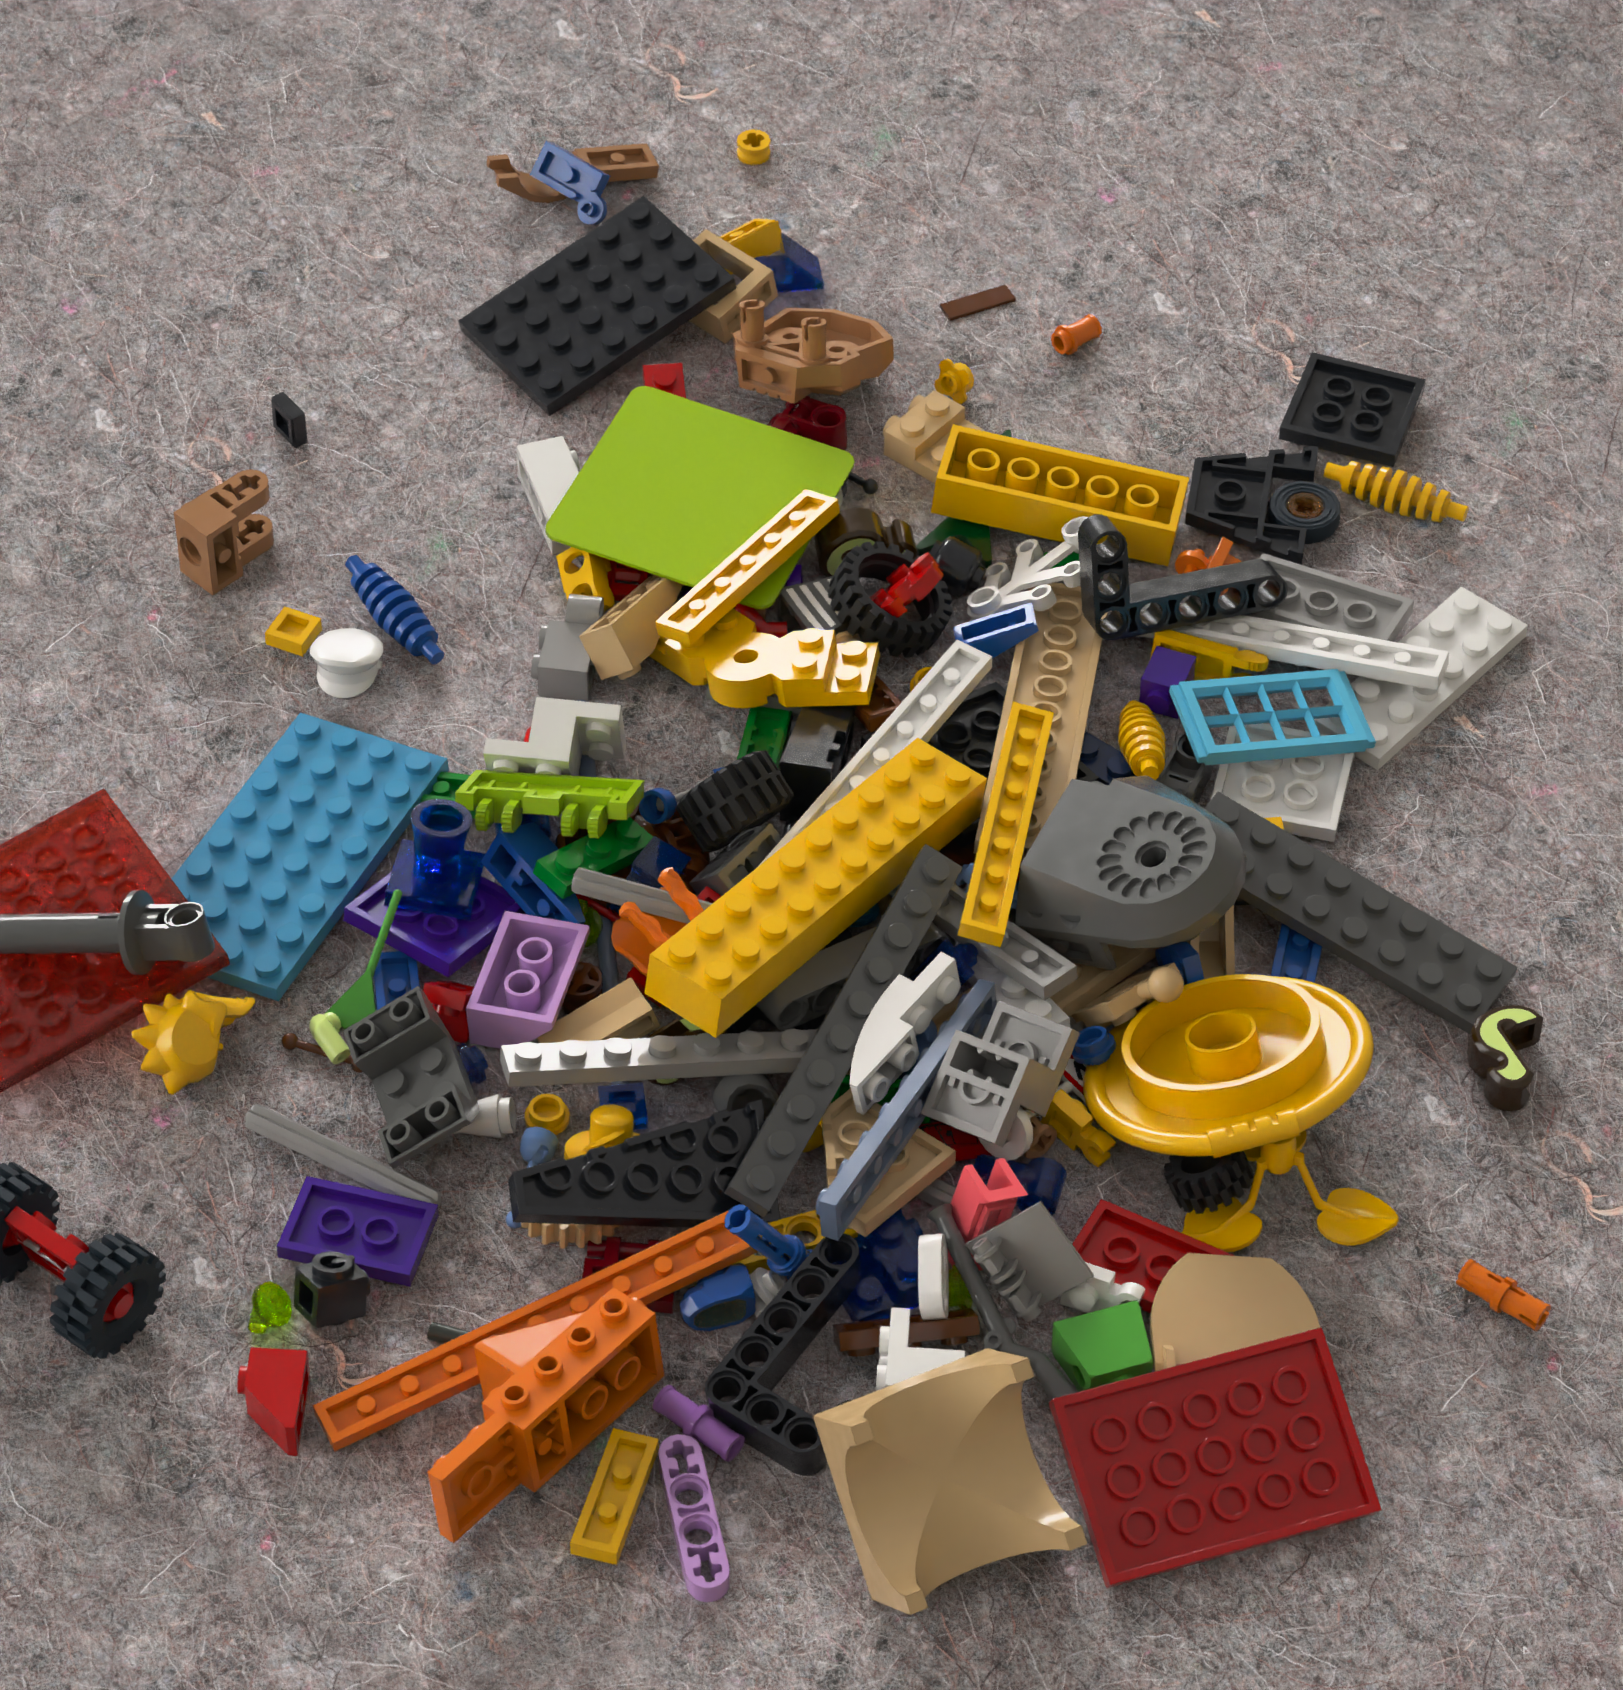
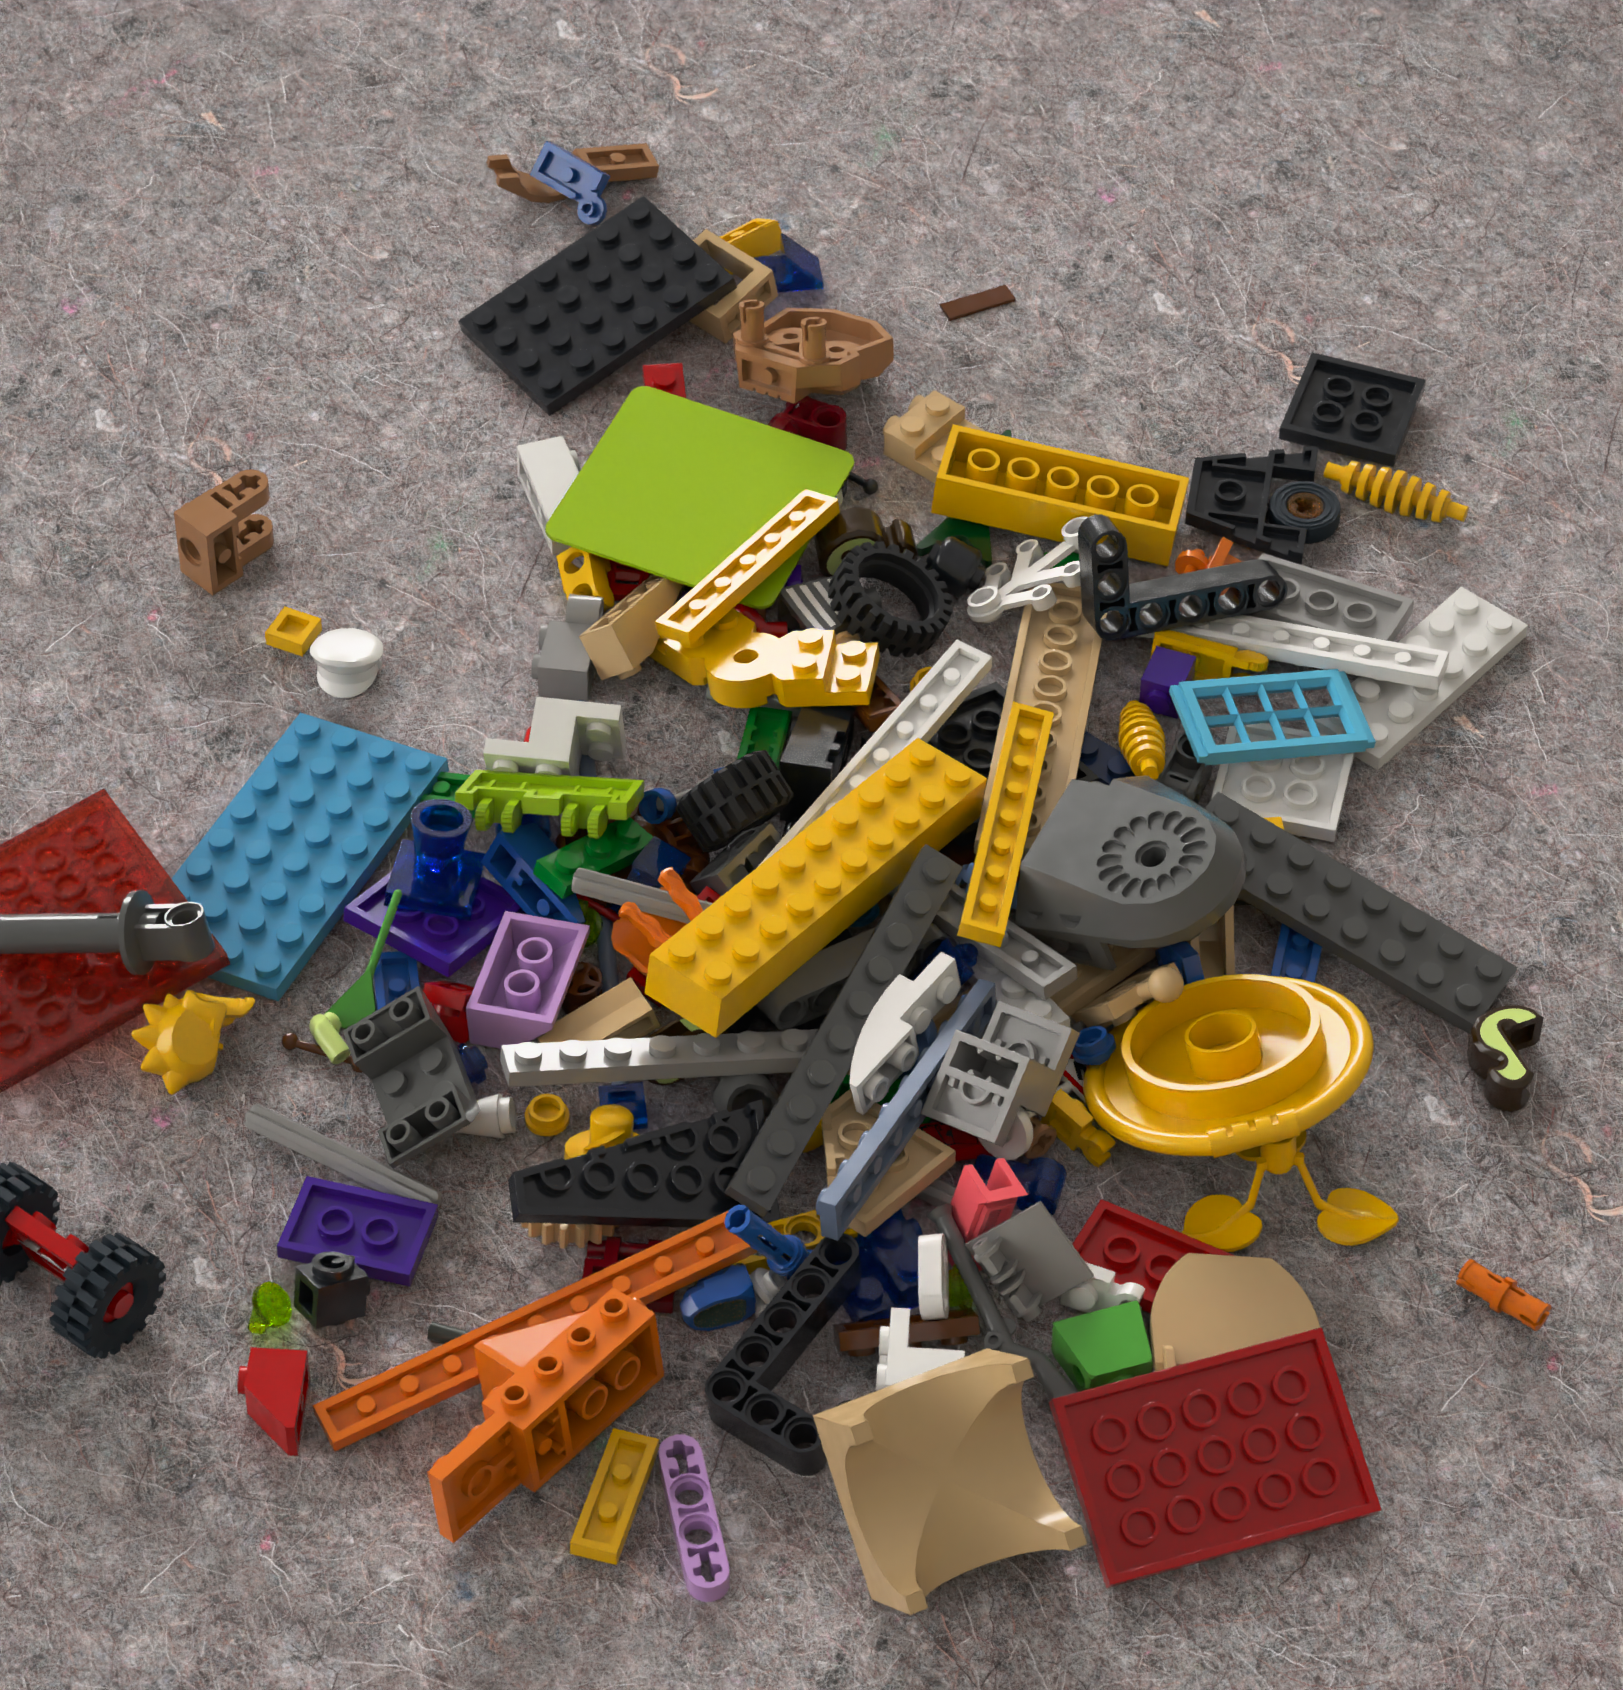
black tile [271,392,308,448] -> none
blue piece [345,555,444,665] -> none
medium blue hinge [506,1127,559,1229] -> none
medium lavender pin [653,1385,745,1462] -> none
yellow bush [737,129,770,165] -> none
red plate [870,552,943,617] -> none
yellow plate [934,359,974,404] -> none
blue slope [953,603,1039,659] -> none
orange pin [1051,314,1102,355] -> none
black tyre [1164,1151,1254,1214] -> none

